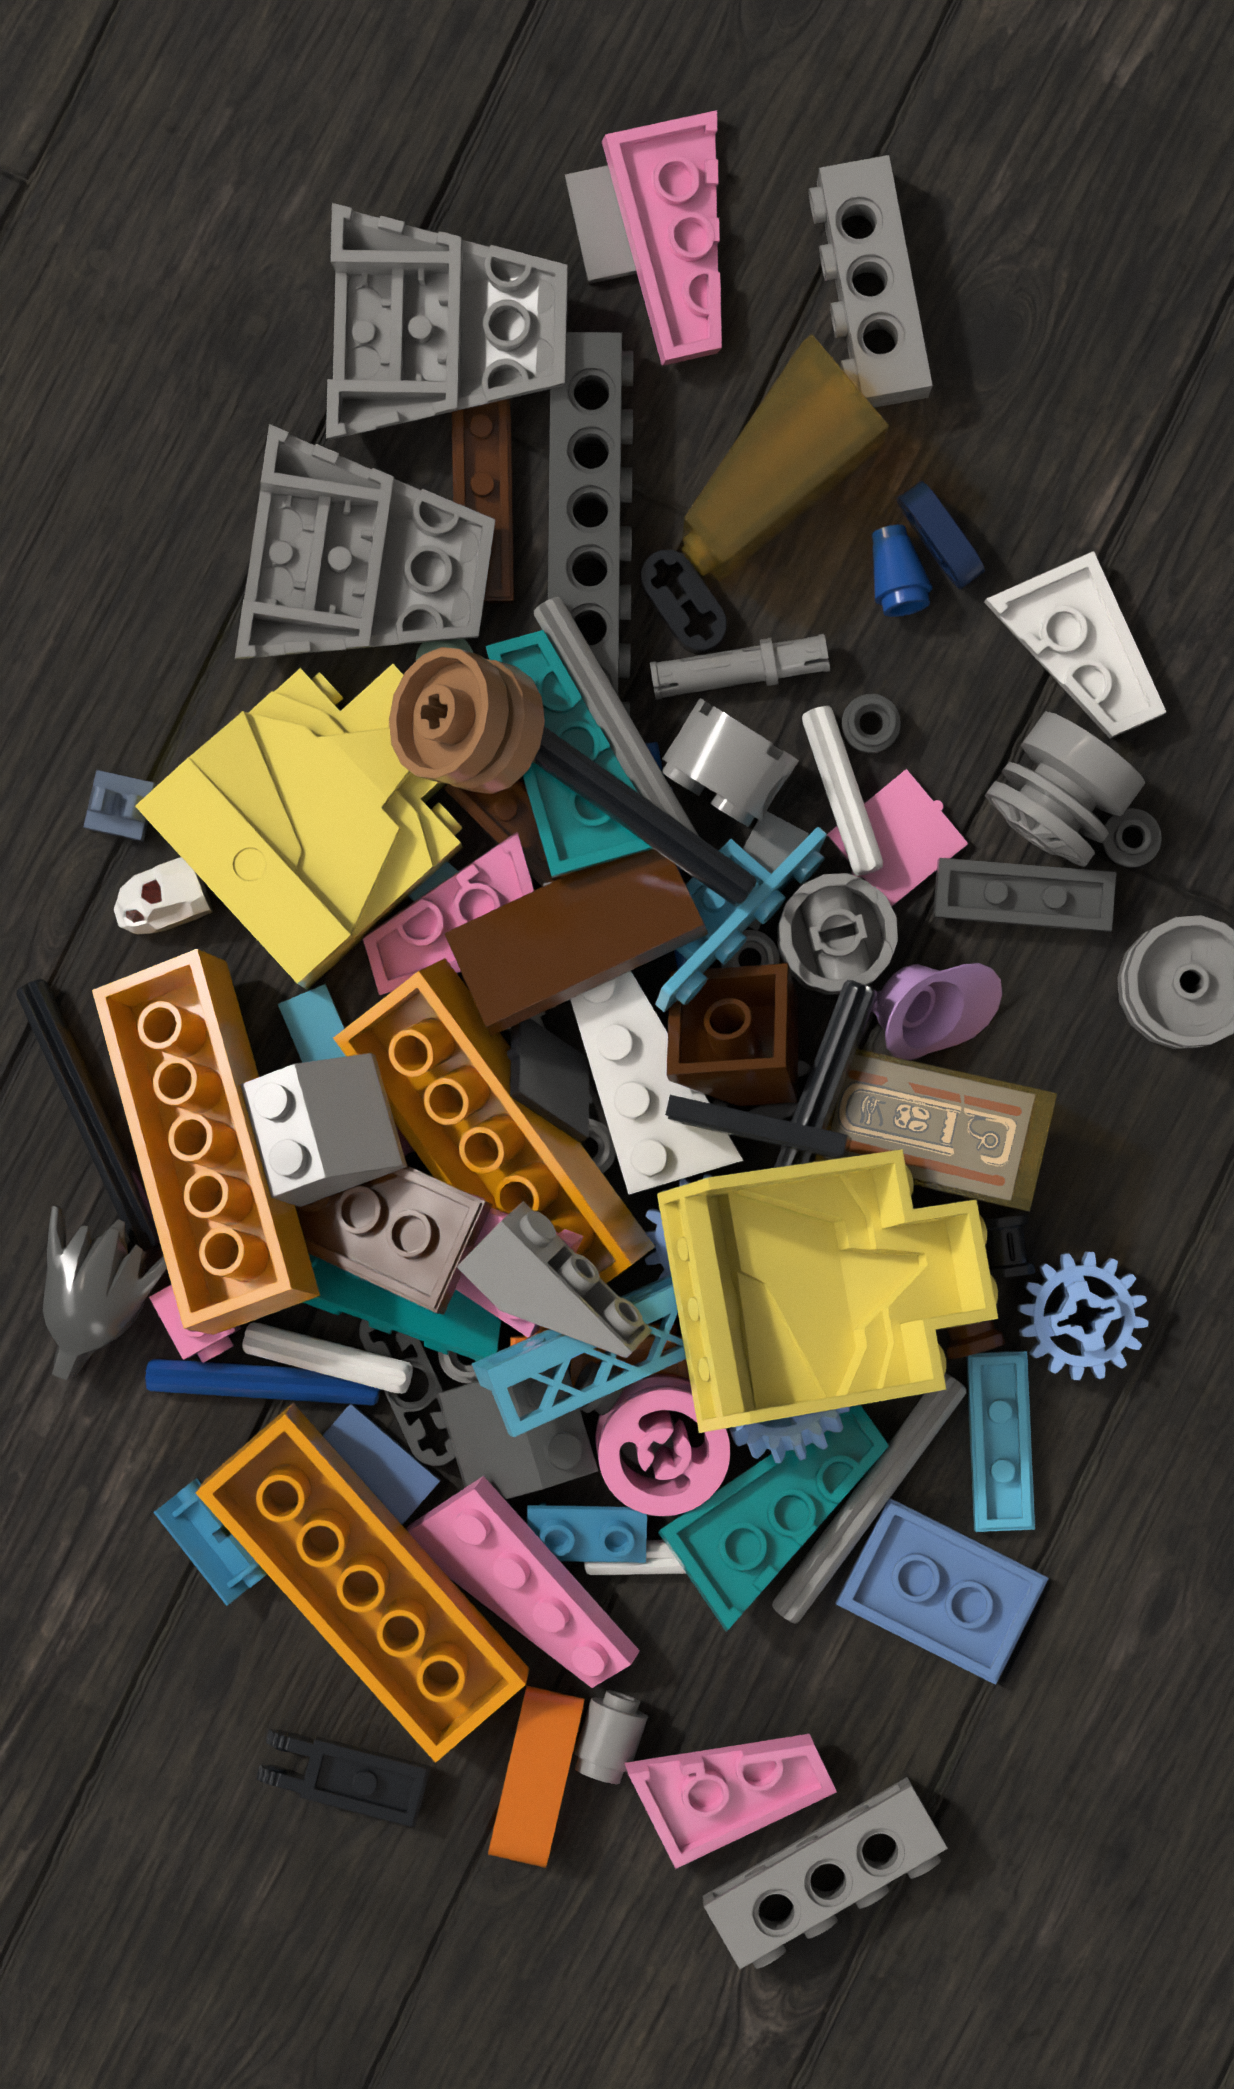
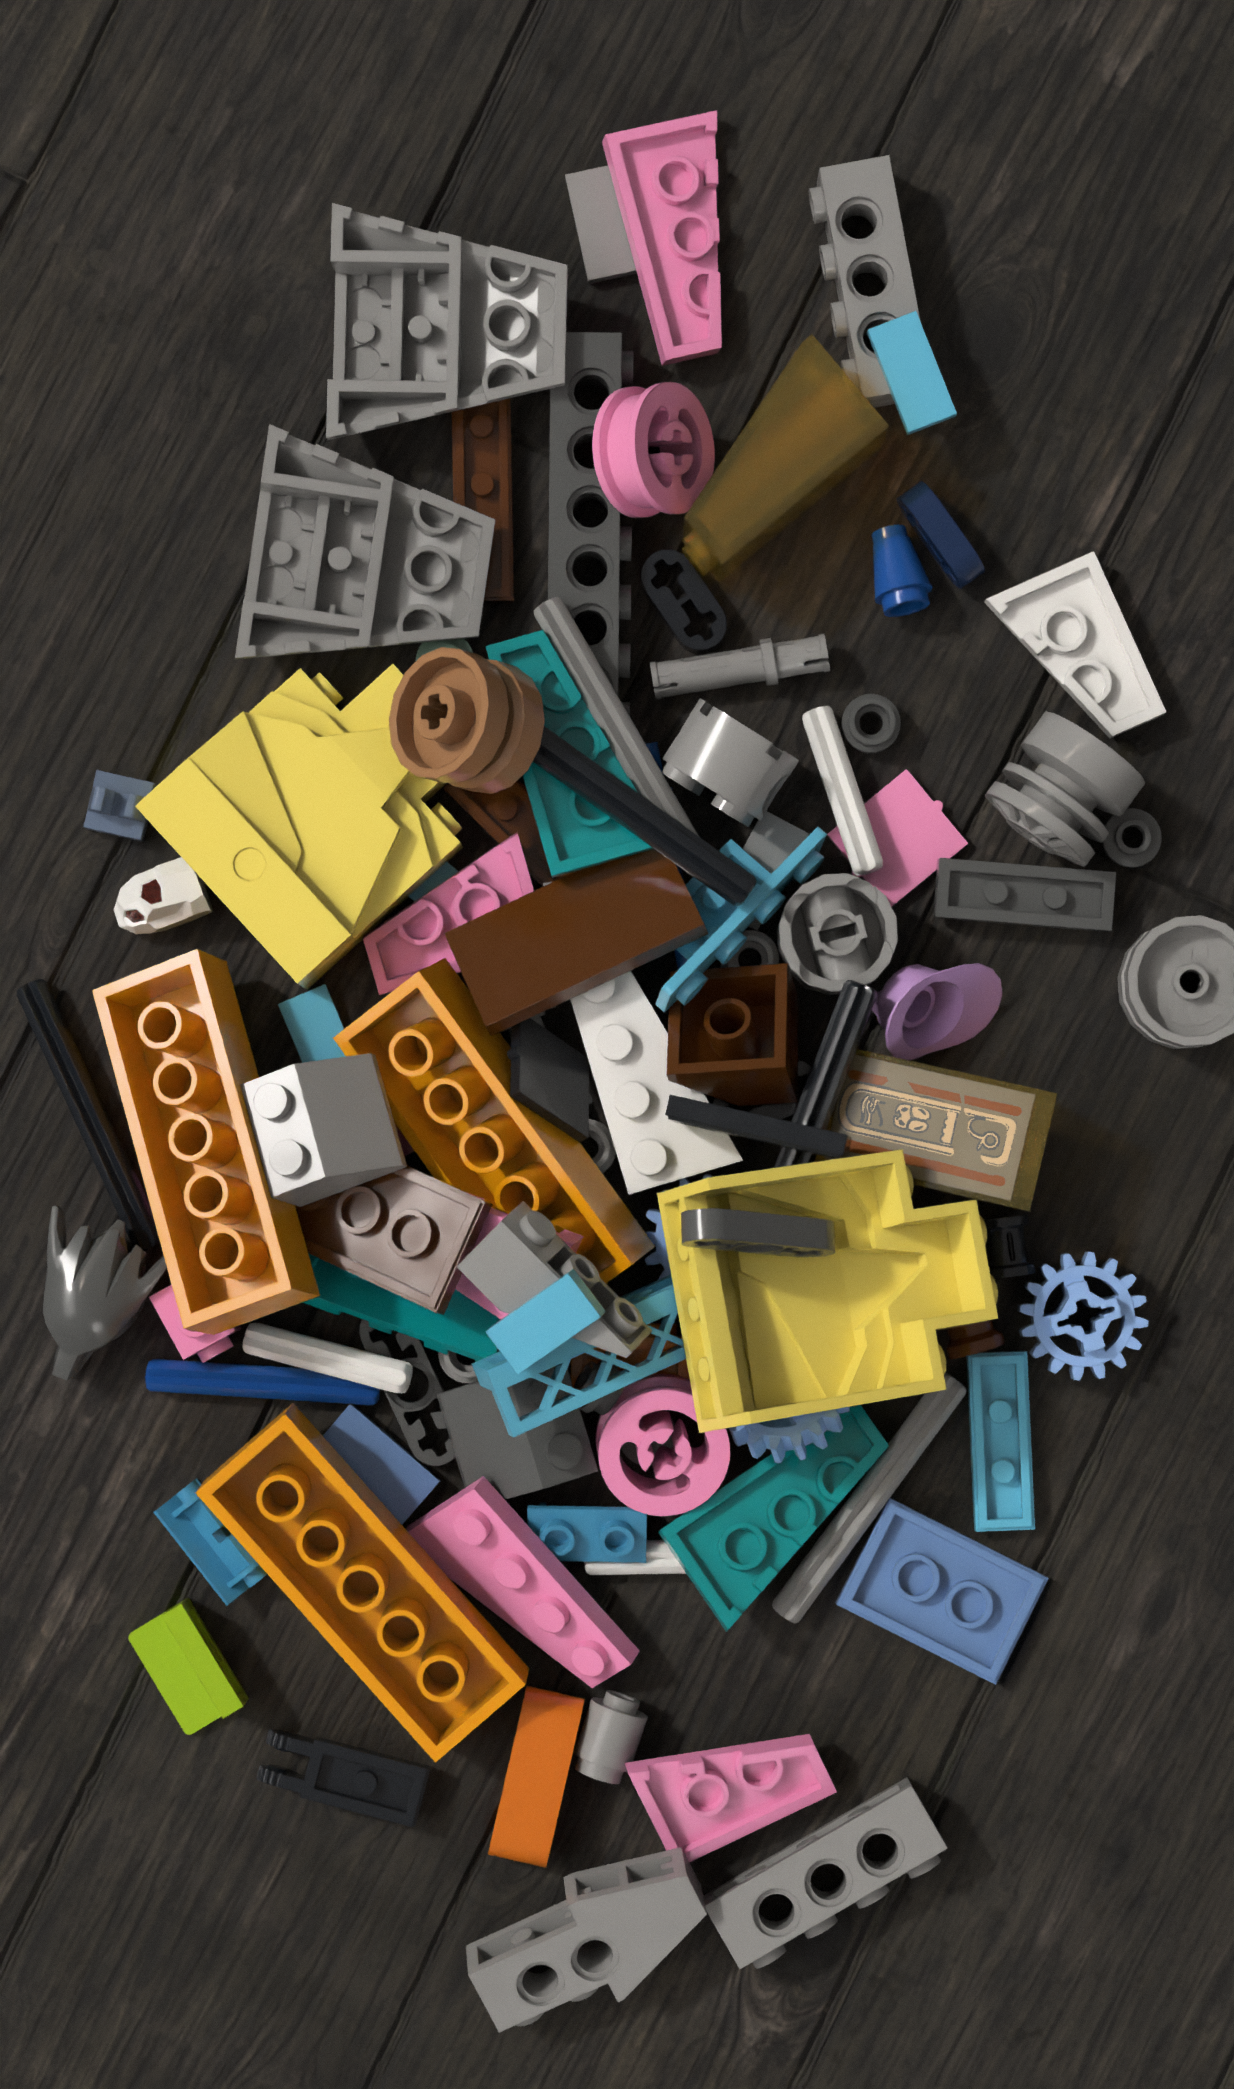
none -> lime panel [128,1598,249,1735]
none -> light grey brick [466,1847,707,2033]
none -> medium azure piece [486,1269,606,1374]
none -> bright pink wheel [592,382,715,518]
none -> dark grey beam [681,1208,835,1257]
none -> medium azure piece [867,311,957,435]

